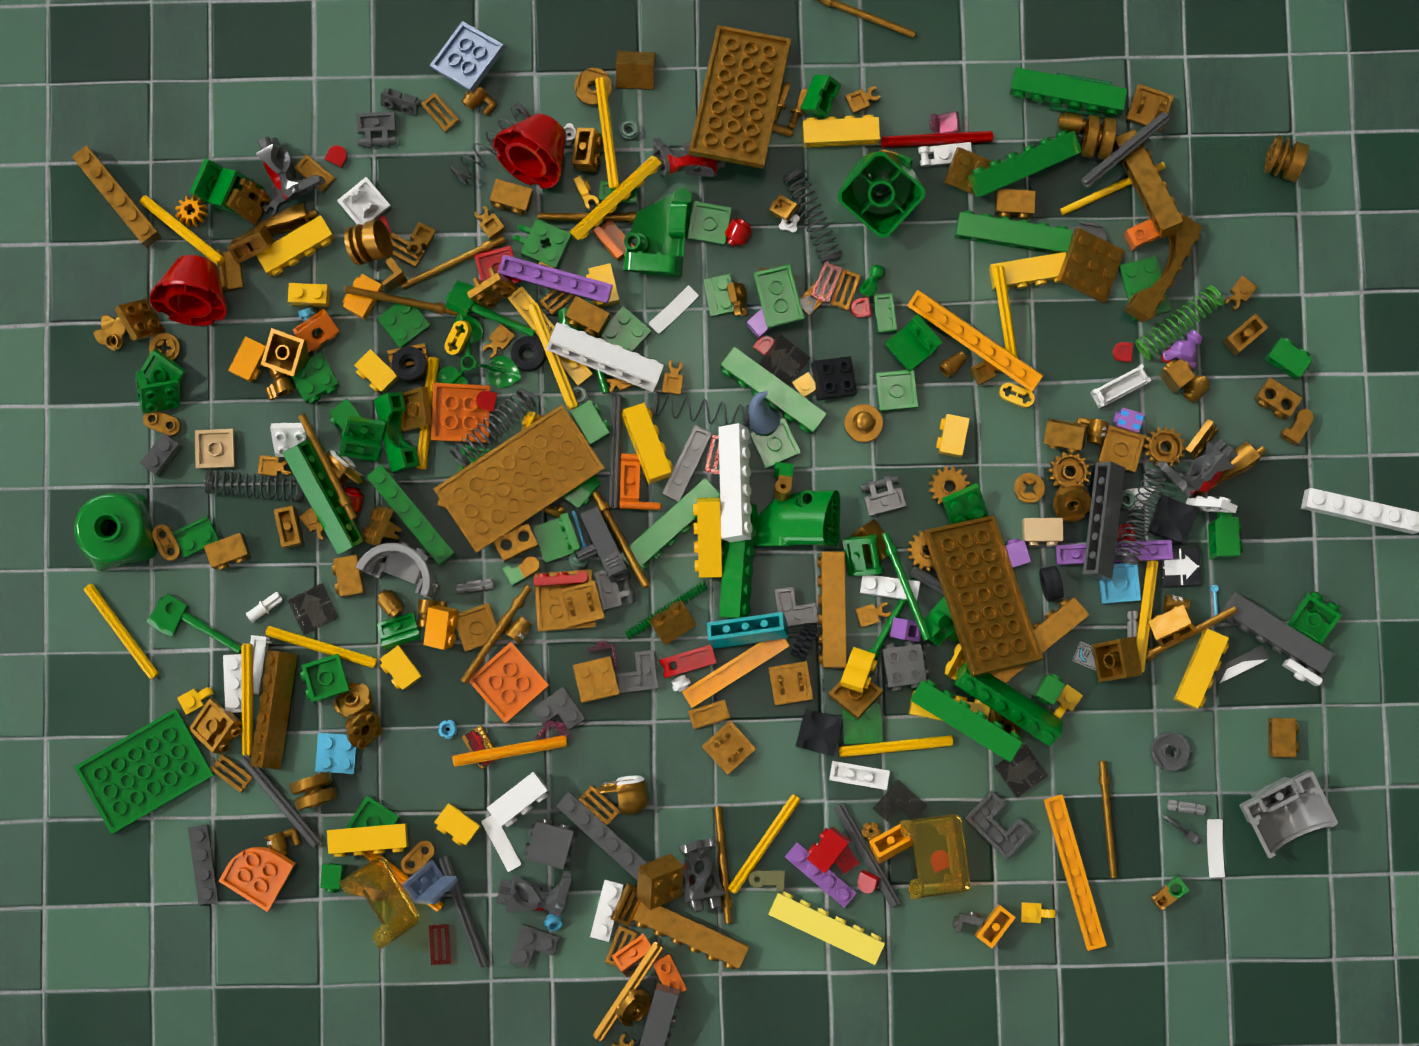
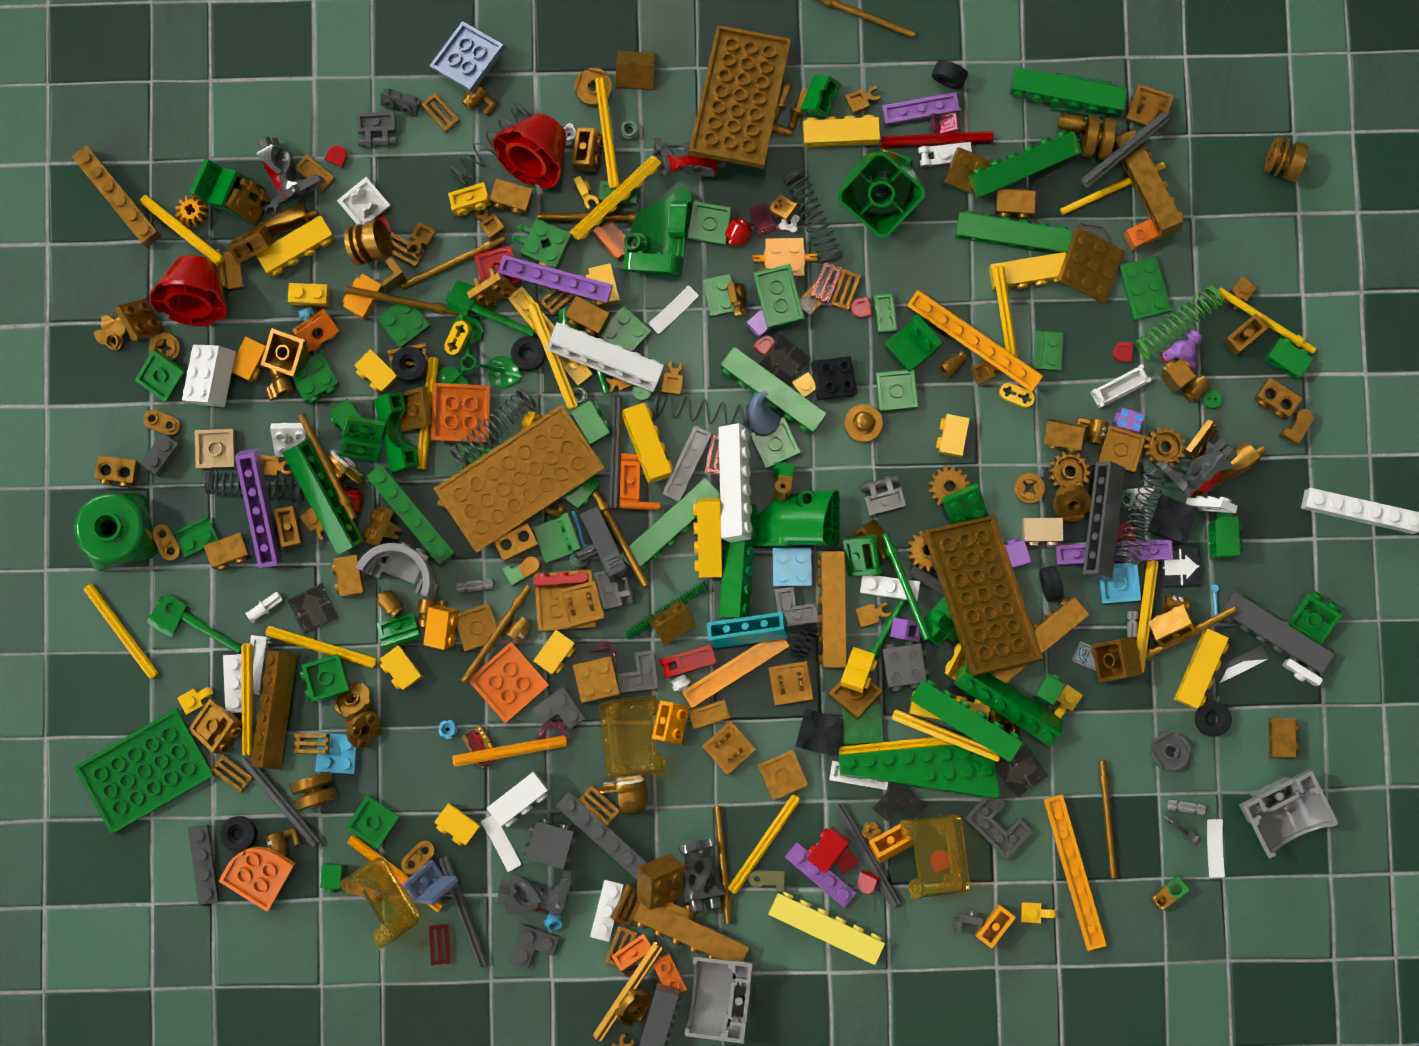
green bracket [136,371,180,414] -> none
yellow brick [327,823,409,857] -> none
red tile [476,391,497,412] -> none
pearl gold plate [482,323,516,359] -> none
green plate [860,265,884,297] -> none
pearl gold arch [1124,214,1202,323] -> none
none -> pearl gold brick [94,455,140,488]
none -> white brick [182,345,236,407]
none -> black tyre [220,816,257,852]
none -> medium lavender brick [235,448,282,568]
none -> pearl gold tile [294,733,330,754]
none -> yellow bracket [448,182,491,216]
none -> yellow brick [533,630,576,675]
none -> clear yellow windscreen [599,695,666,779]
none -> tile [633,385,652,401]
none -> light orange brick [652,700,690,745]
none -> pearl gold plate [661,899,697,921]
none -> light grey piece [685,957,754,1044]
none -> clear pink bracket [749,203,776,237]
none -> light orange plate [753,238,817,277]
none -> pearl gold plate [757,750,808,801]
none -> medium azure plate [773,548,812,587]
none -> green wing [838,745,999,799]
none -> medium lavender plate [882,92,960,126]
none -> yellow axle [892,709,1001,762]
none -> black tyre [932,60,968,89]
none -> green plate [1033,331,1063,371]
none -> black tyre [1195,701,1232,736]
none -> green tile [1202,389,1222,409]
none -> yellow bar [1218,287,1317,354]

